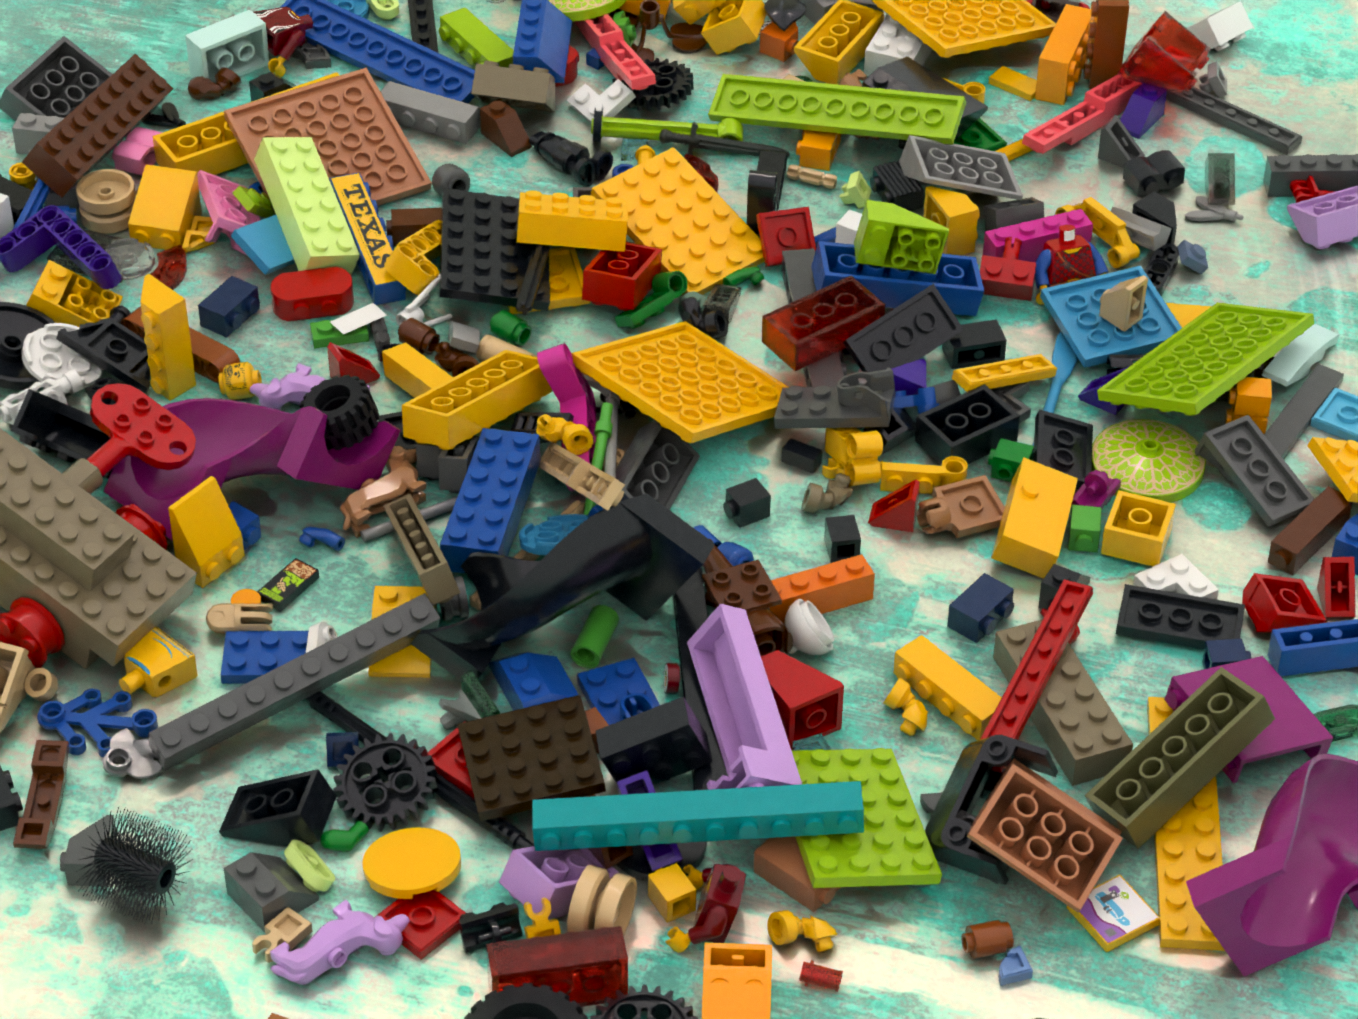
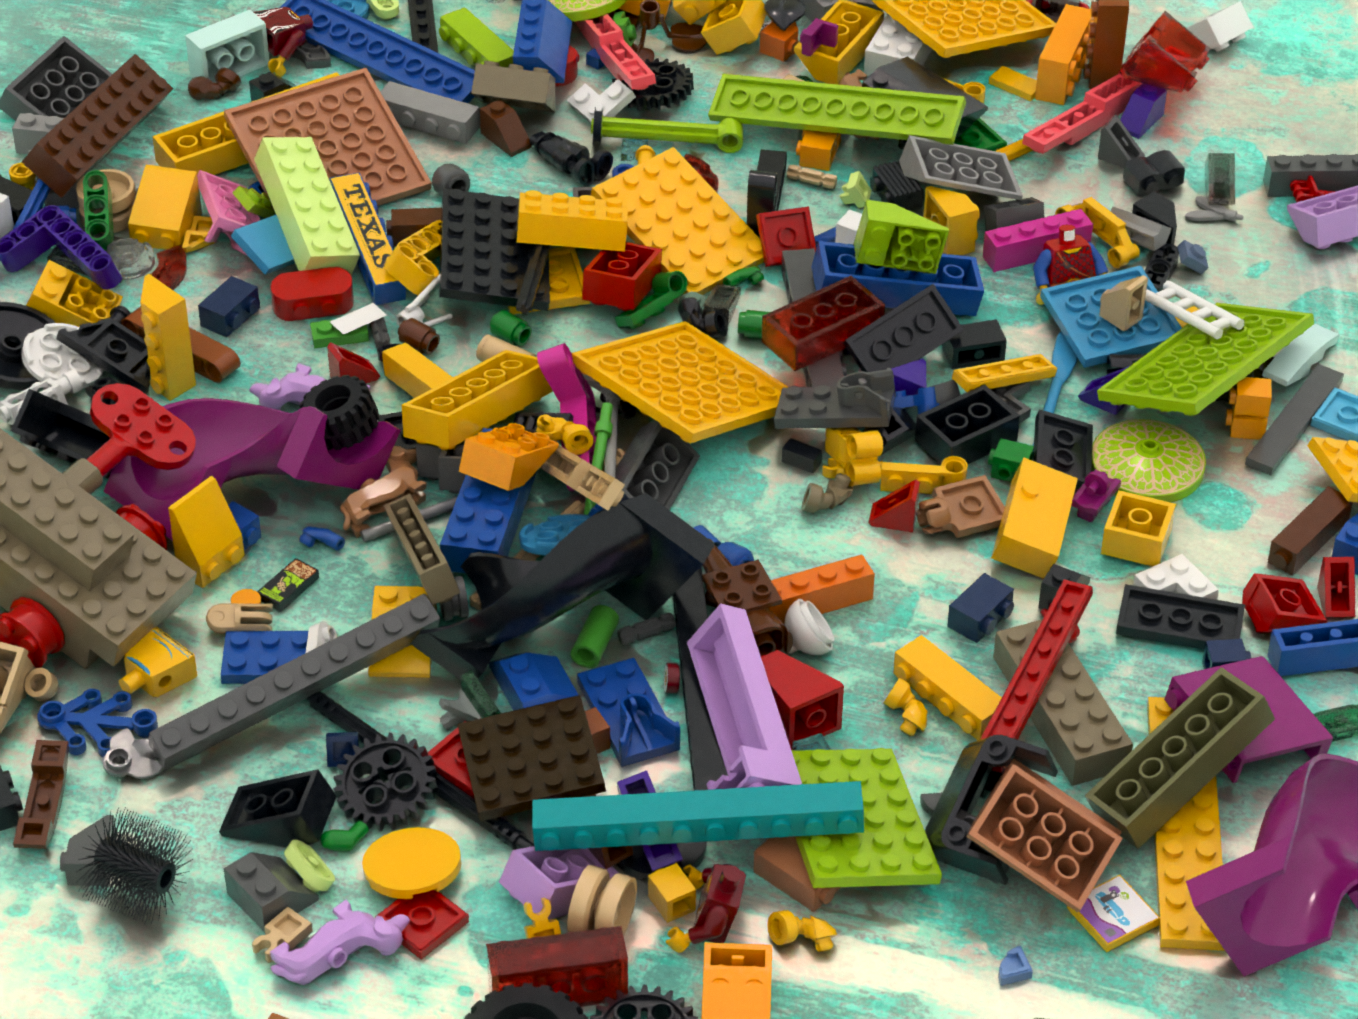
bright pink brick [112,127,163,176] -> none
black piece [143,102,186,128] -> none
yellow head [218,362,262,400] -> none
reddish brown arm [434,342,479,377] -> none
light grey slope [448,321,480,354] -> none
black hips [458,902,523,953] -> none
black brick [595,697,713,785] -> none
pearl dark grey sword [659,122,790,159] -> none
black brick [723,478,771,528] -> none
clear red pin [799,960,843,992] -> none
black brick [824,515,861,563] -> none
dark orange brick [961,920,1014,959] -> none
red brick [979,237,1036,301] -> none
bright green brick [1068,505,1101,553] -> none
dark grey tile [1162,78,1302,155] -> none
dark grey plate [1195,415,1315,527] -> none
light grey tile [1199,61,1227,98] -> none
none -> green beam [83,170,114,251]
none -> light orange slope [458,423,559,491]
none -> dark grey axle [617,613,676,645]
none -> green brick [738,310,778,339]
none -> magenta bracket [800,18,838,57]
none -> white bar [1145,280,1244,339]

